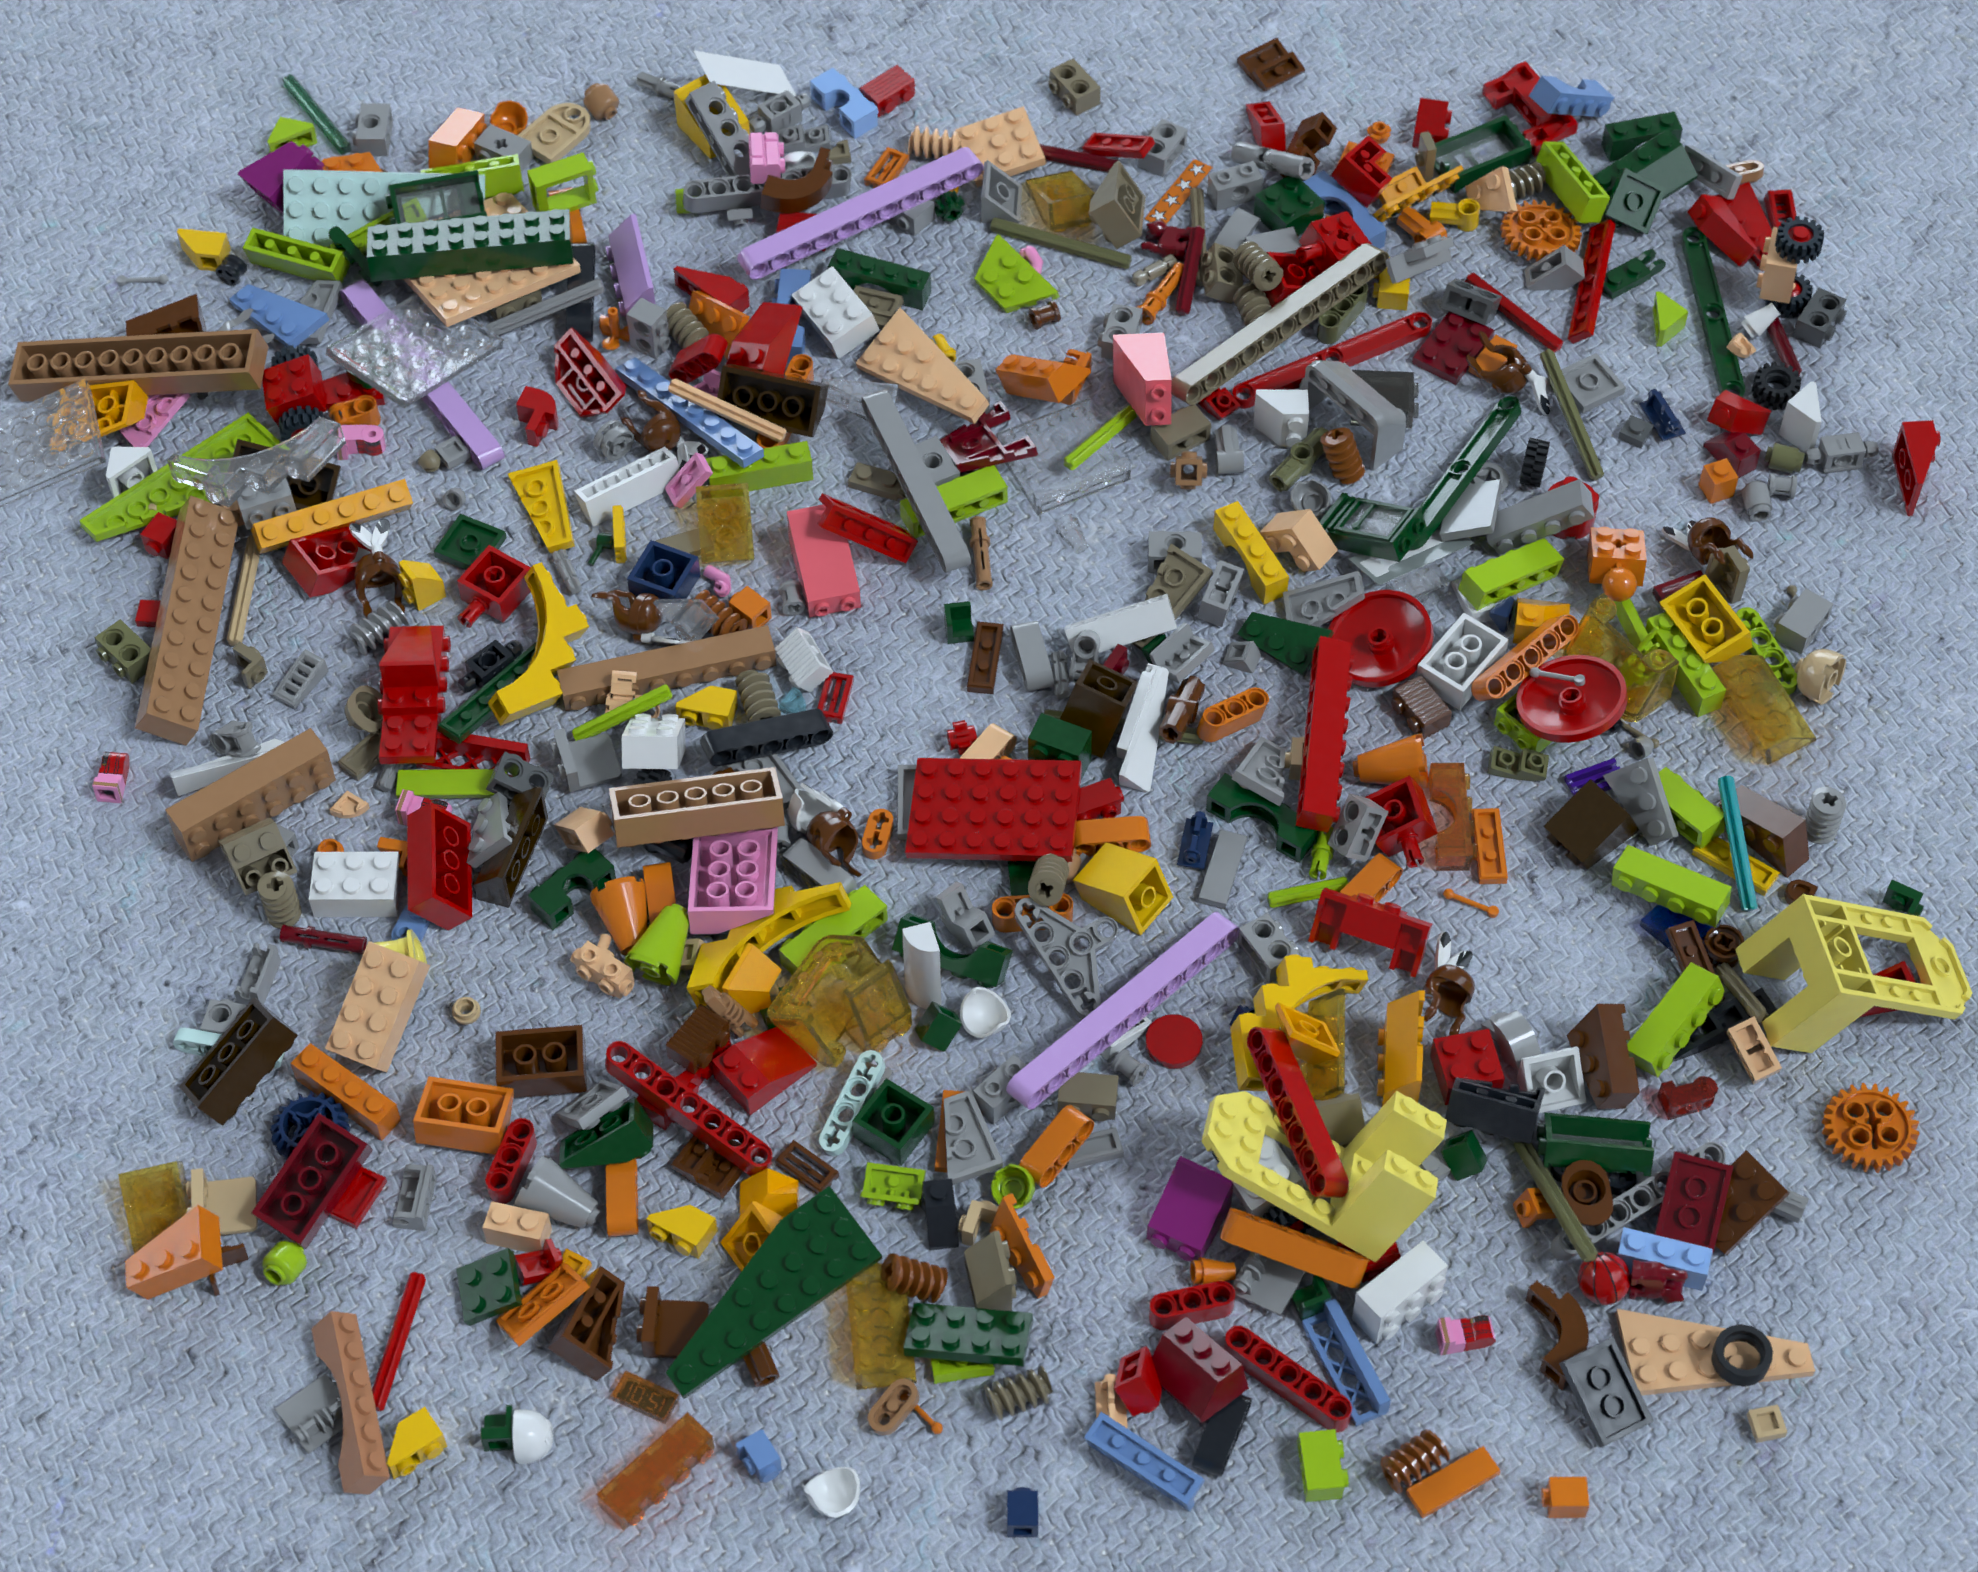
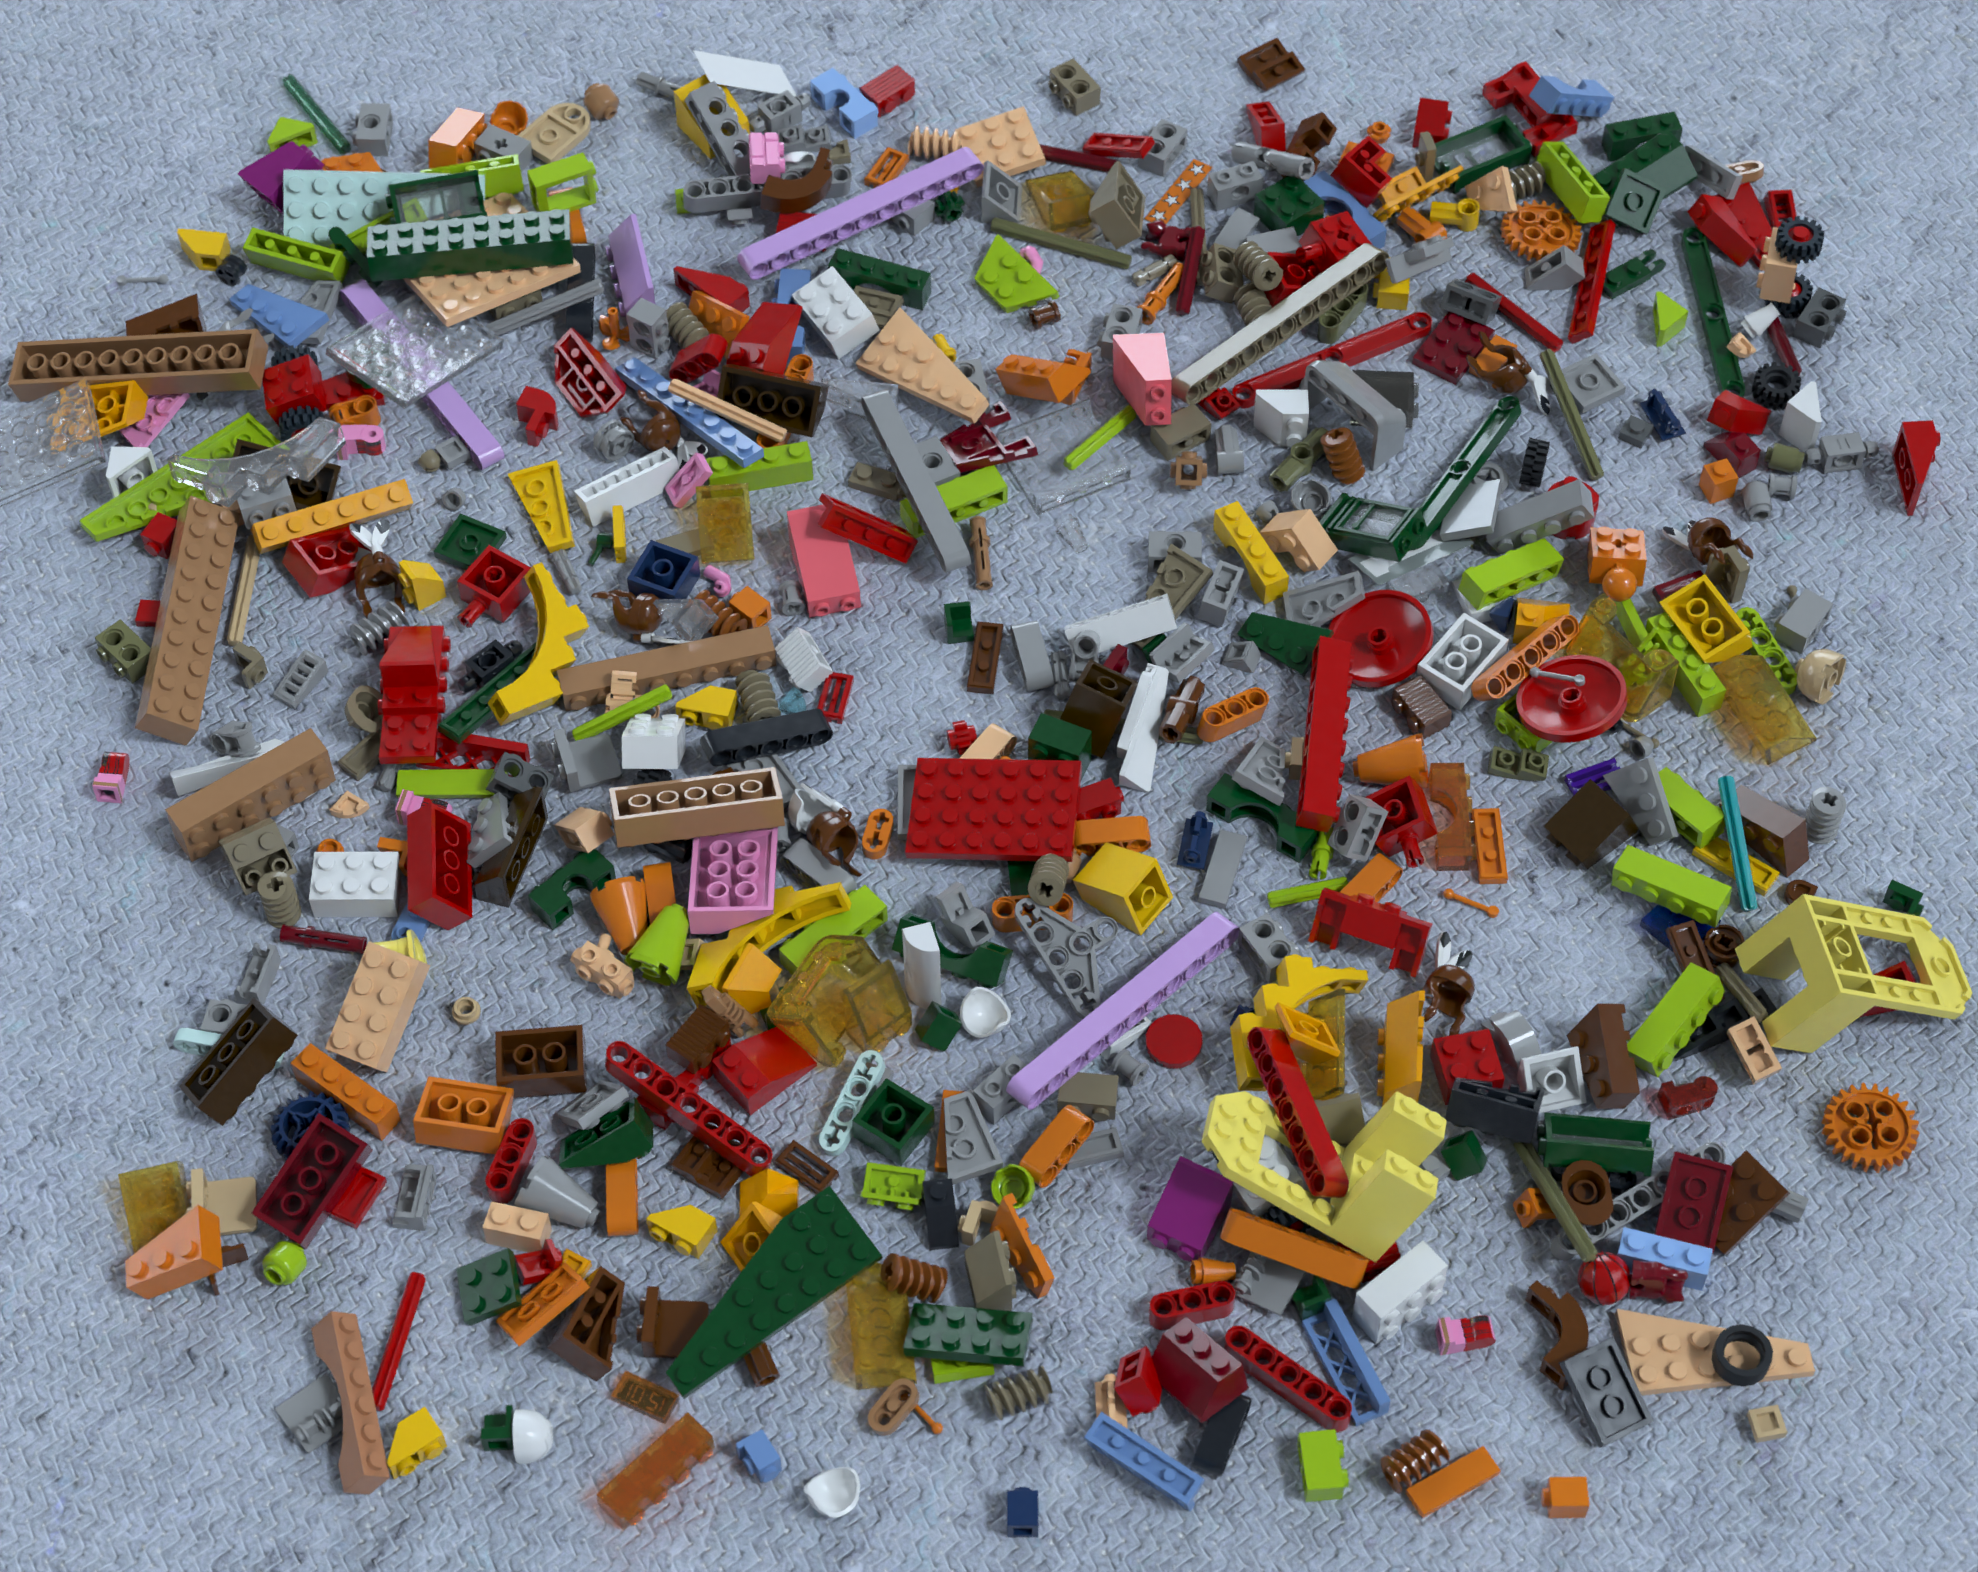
none -> light grey hinge [1256,500,1279,523]

